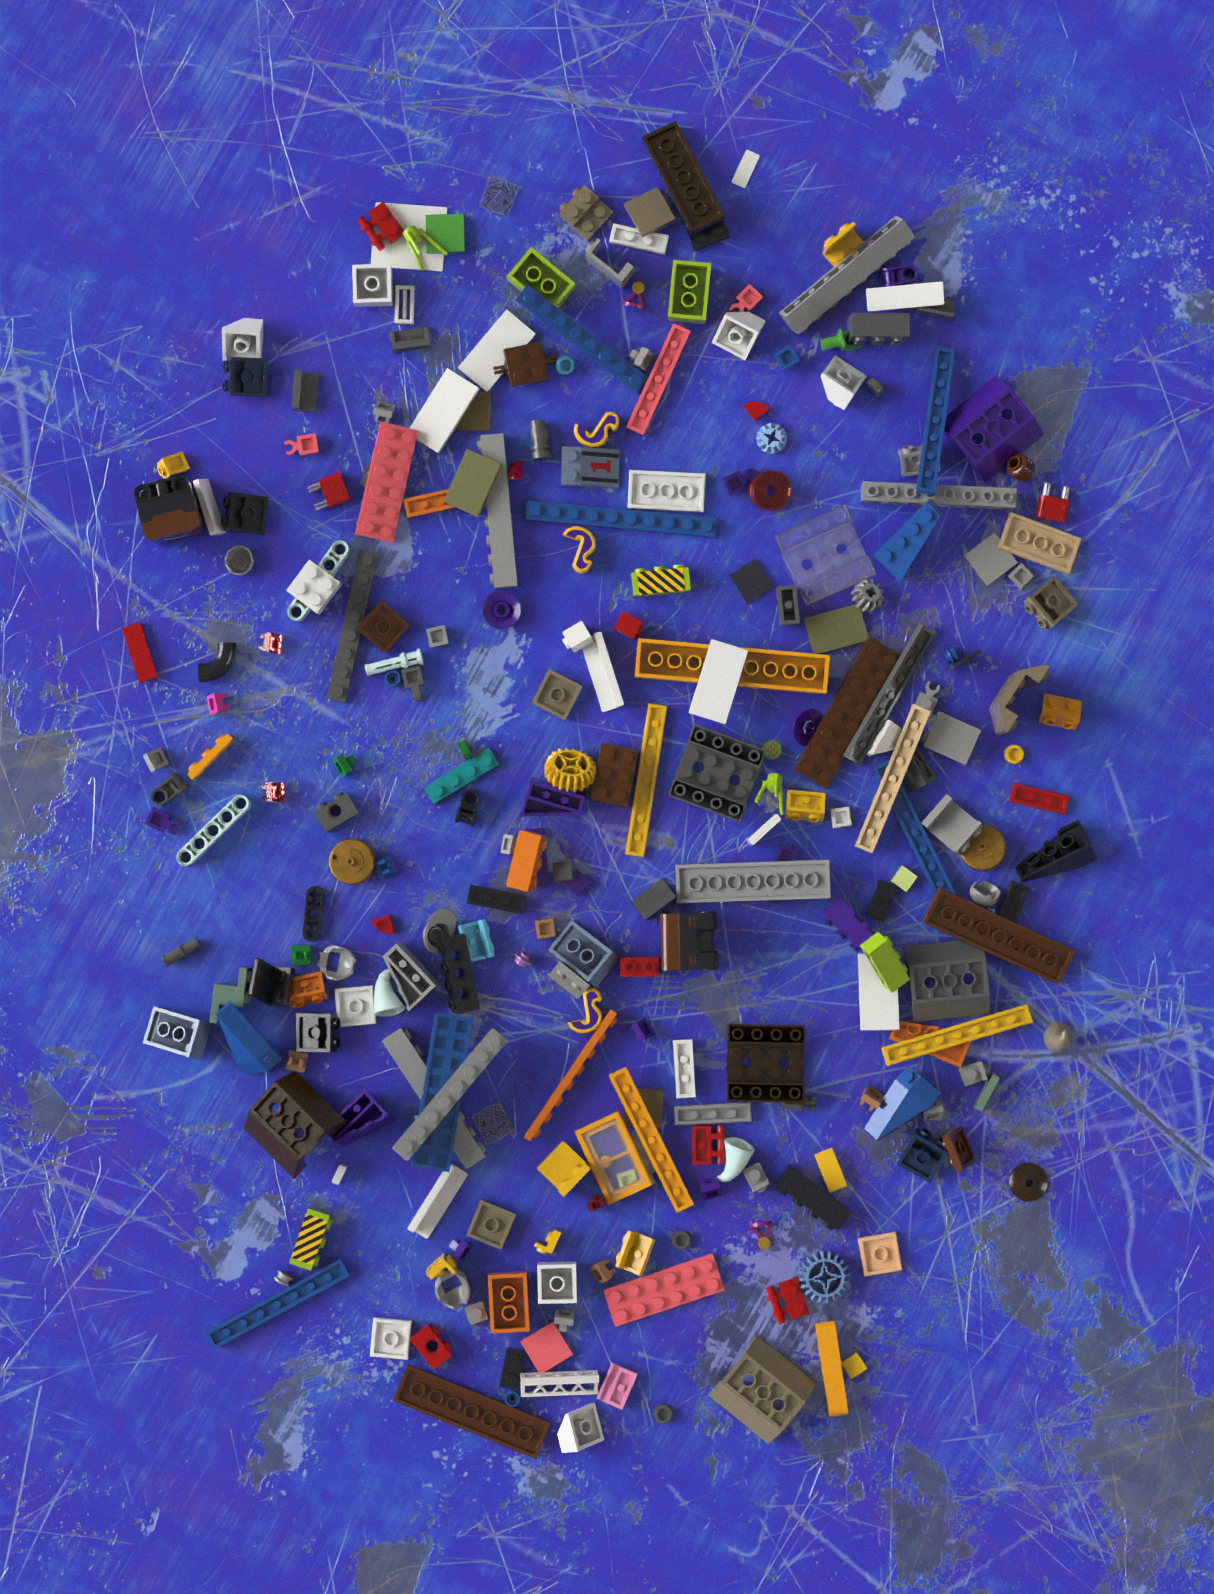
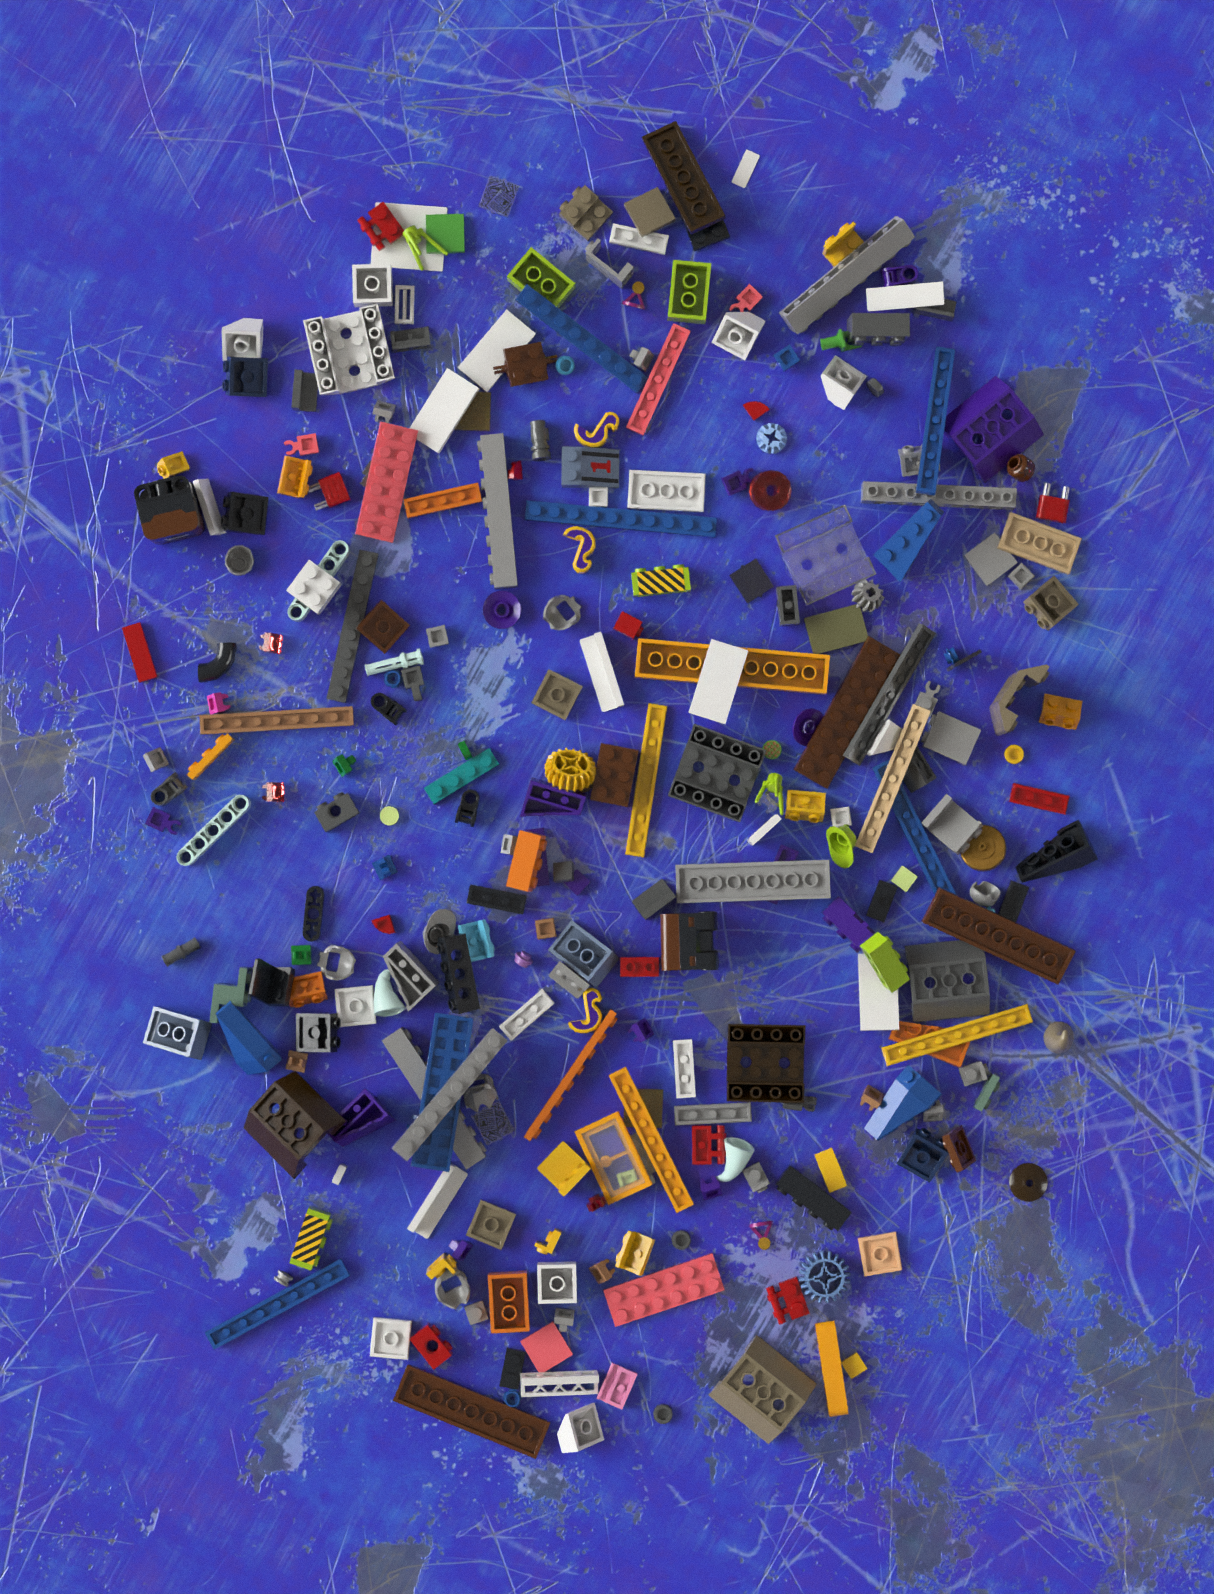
pearl gold wheel [329,839,376,885] -> none
olive tile [443,449,502,517] -> none
white brick [562,621,594,653] -> none
none -> medium nougat plate [199,706,354,735]
none -> light orange bracket [277,456,313,499]
none -> white slope [303,303,395,395]
none -> black piece [371,693,408,725]
none -> yellowish green tile [380,806,399,826]
none -> light grey helmet [463,1073,499,1112]
none -> white tile [499,989,555,1041]
none -> light grey helmet [543,595,582,630]
none -> white tile [589,487,608,507]
none -> lime piece [826,824,857,868]

